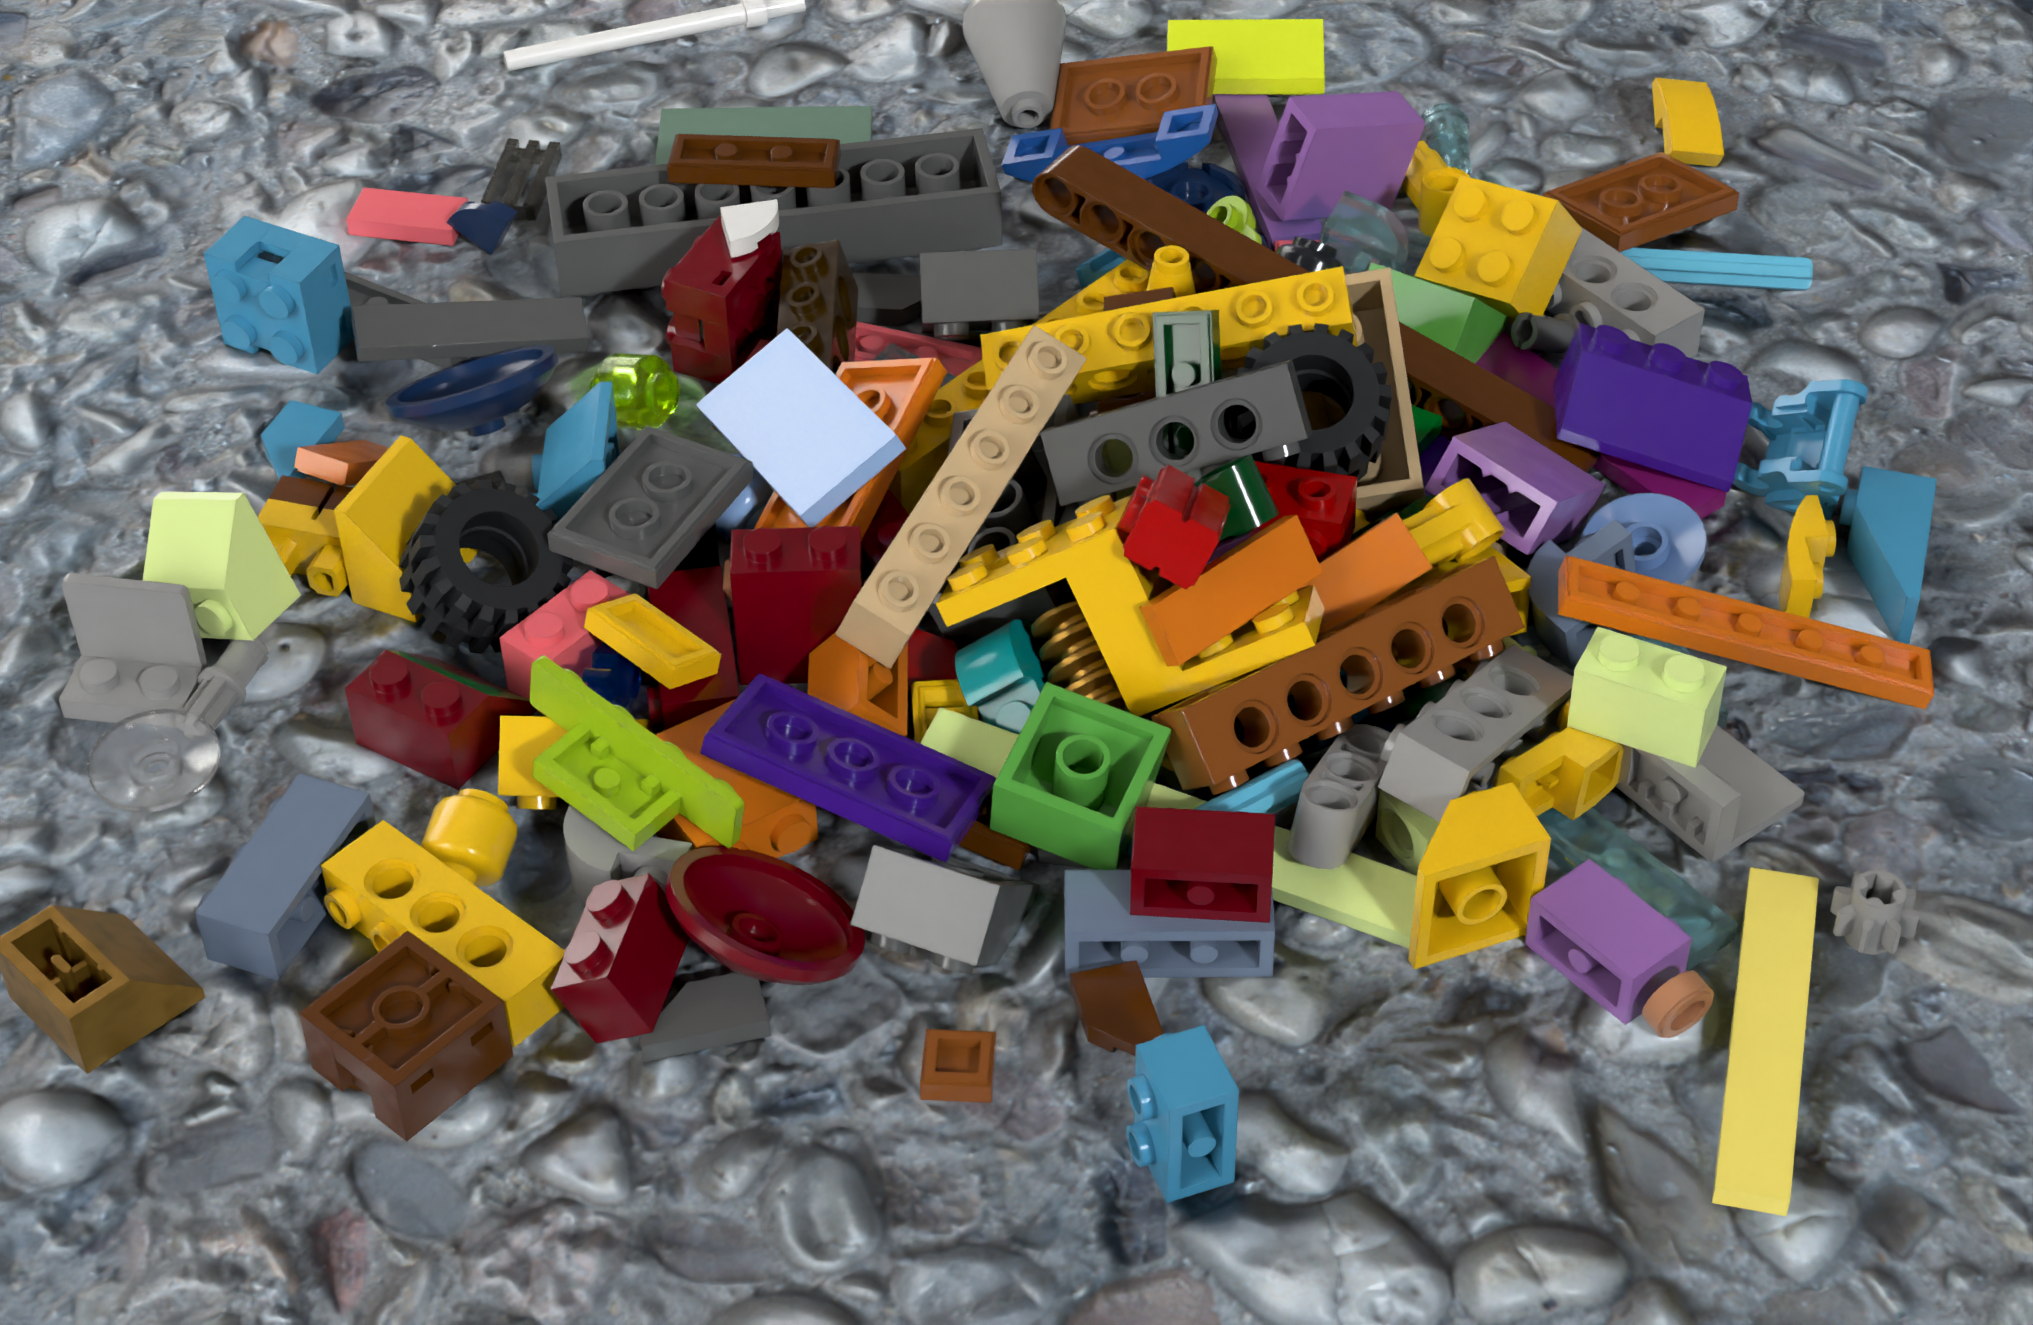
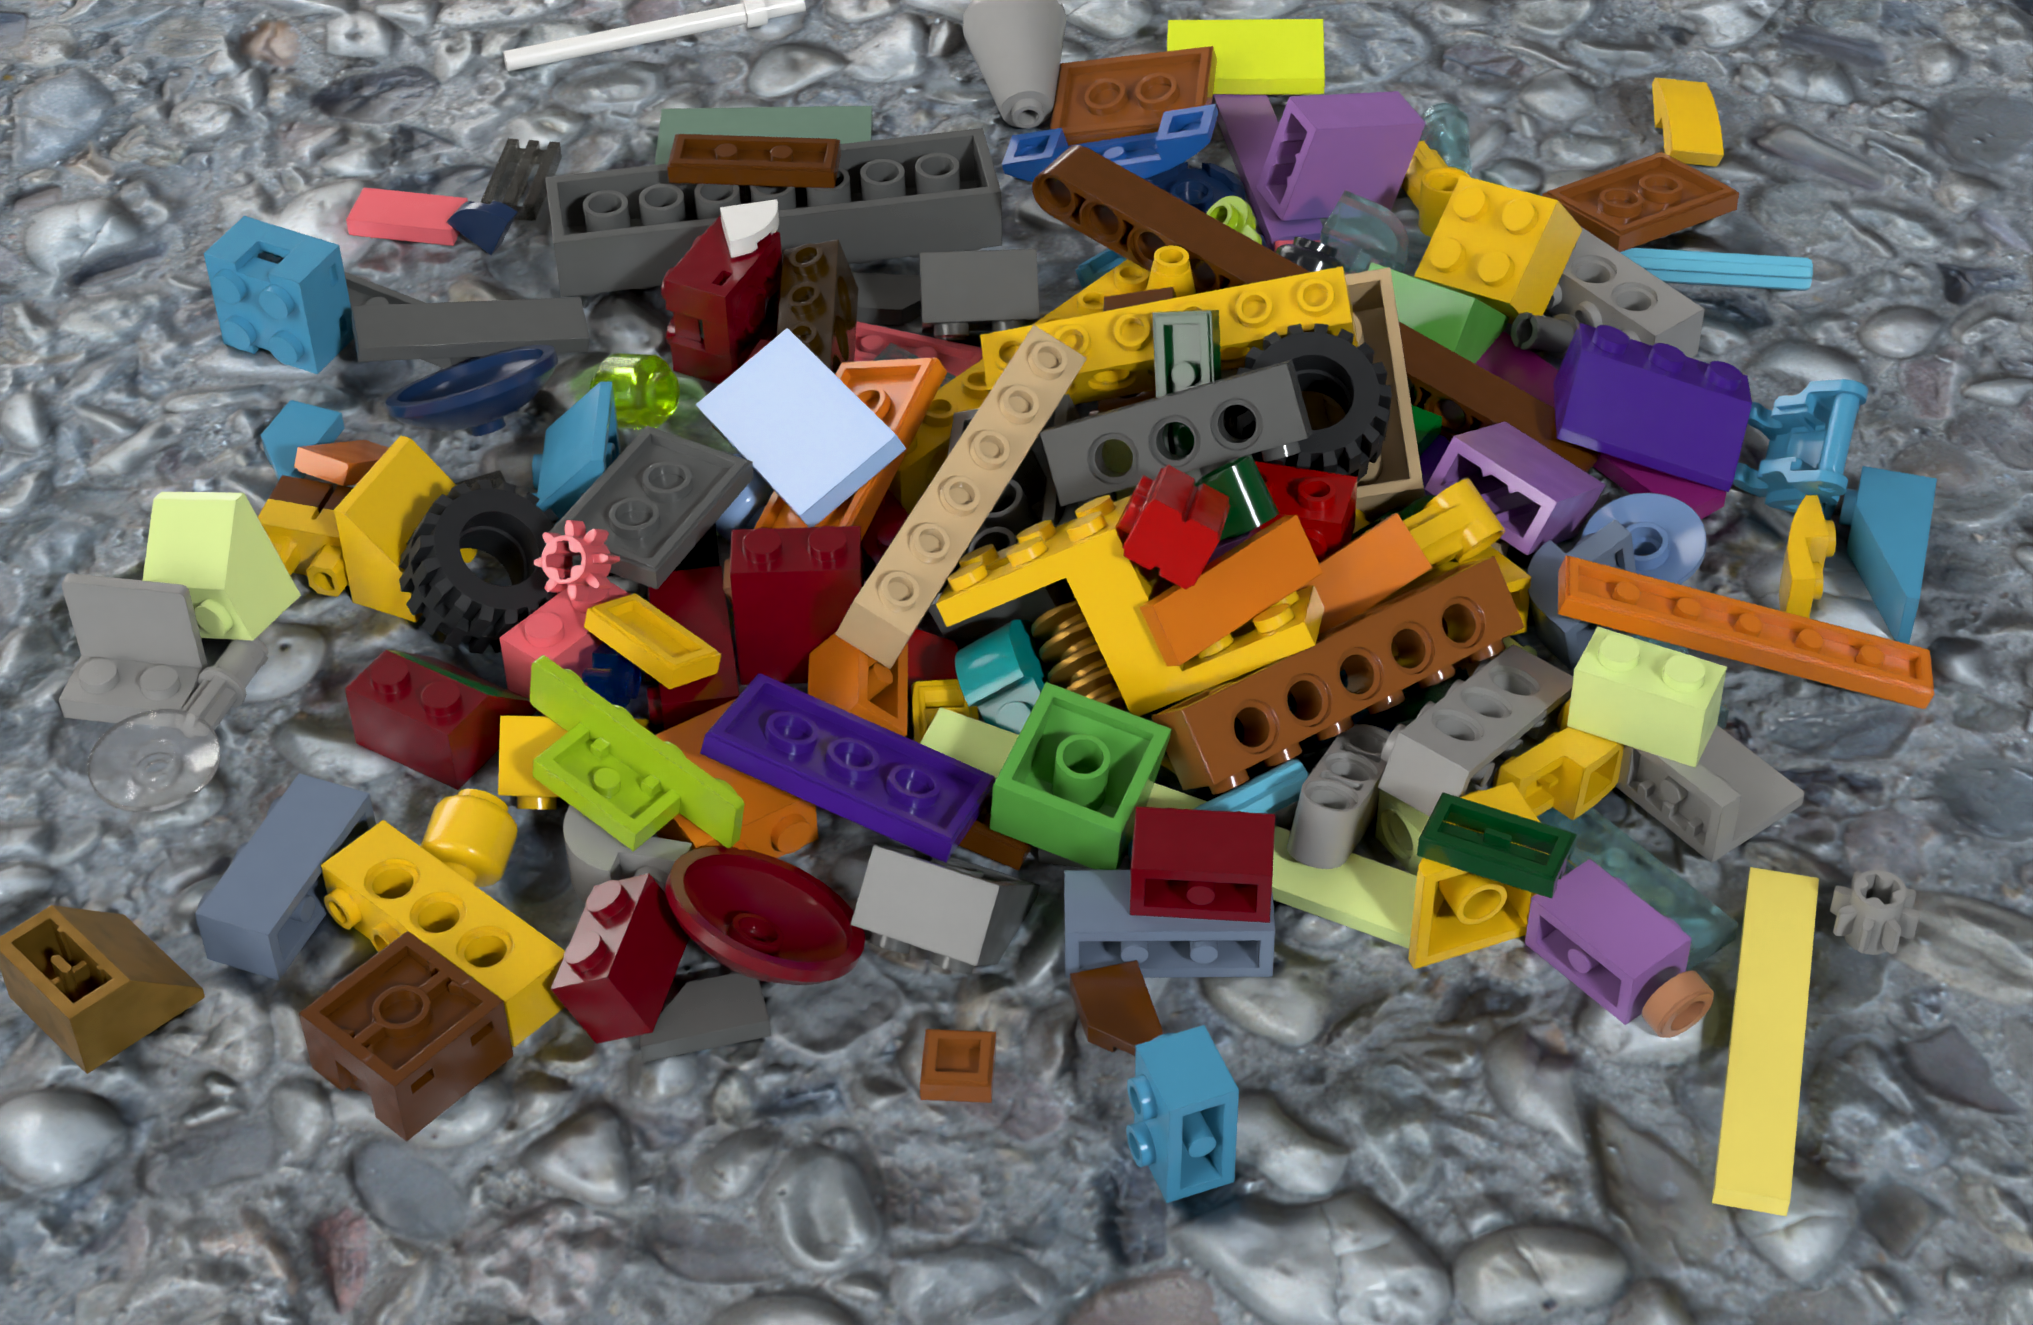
none -> coral gear [534,520,620,601]
none -> dark green tile [1417,792,1577,899]

